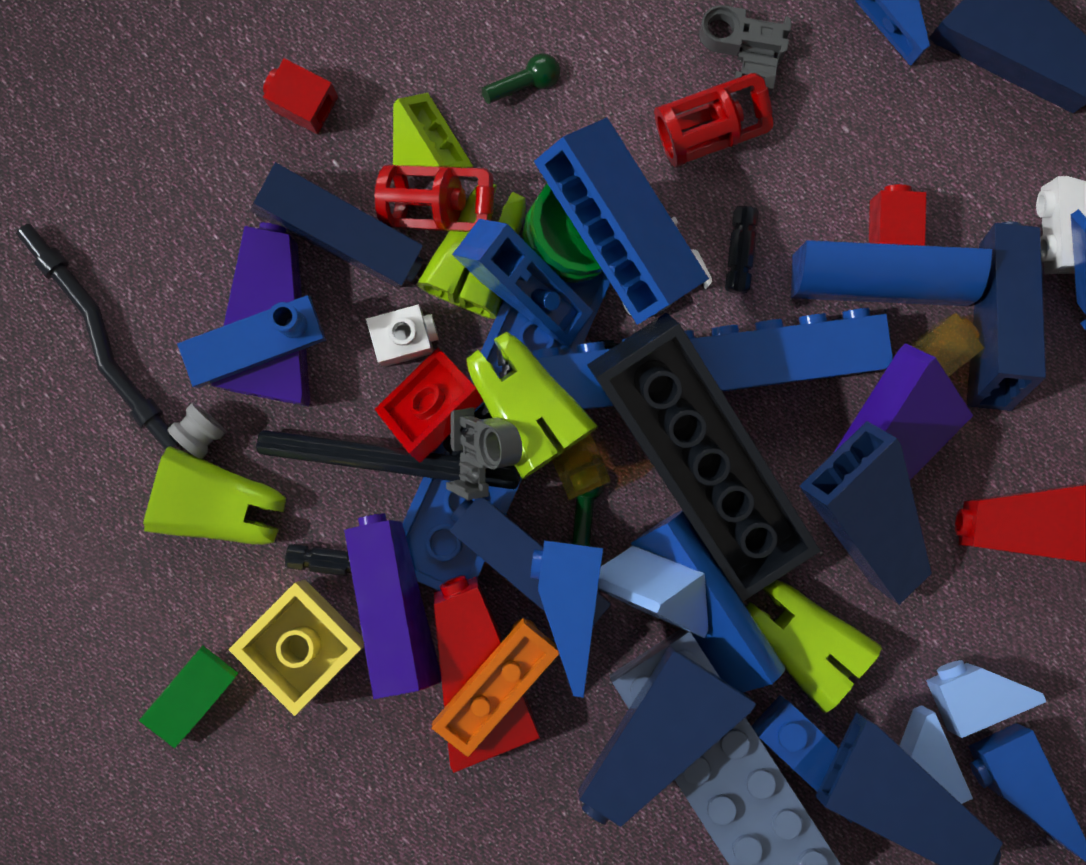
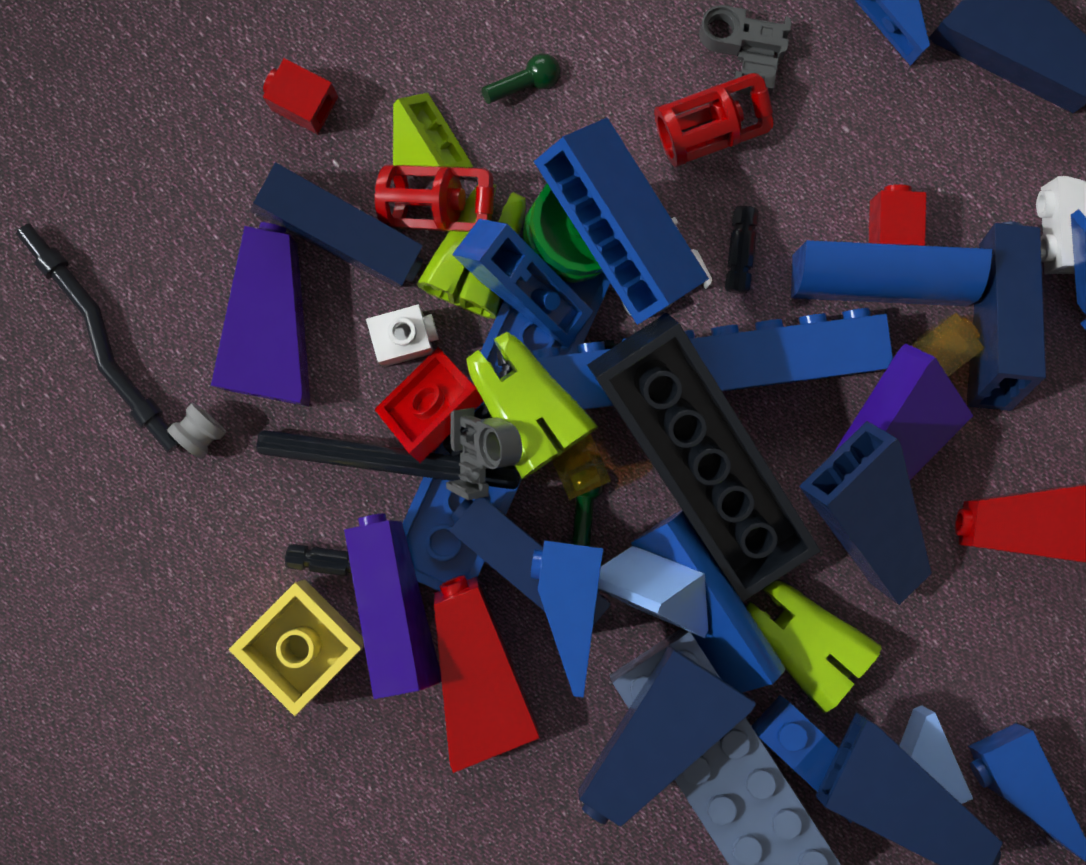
green slope [139,645,238,749] -> none
lime piece [143,446,286,545] -> none
blue piece [177,295,326,388] -> none
orange piece [432,618,559,757] -> none
light blue slope [926,660,1047,738] -> none

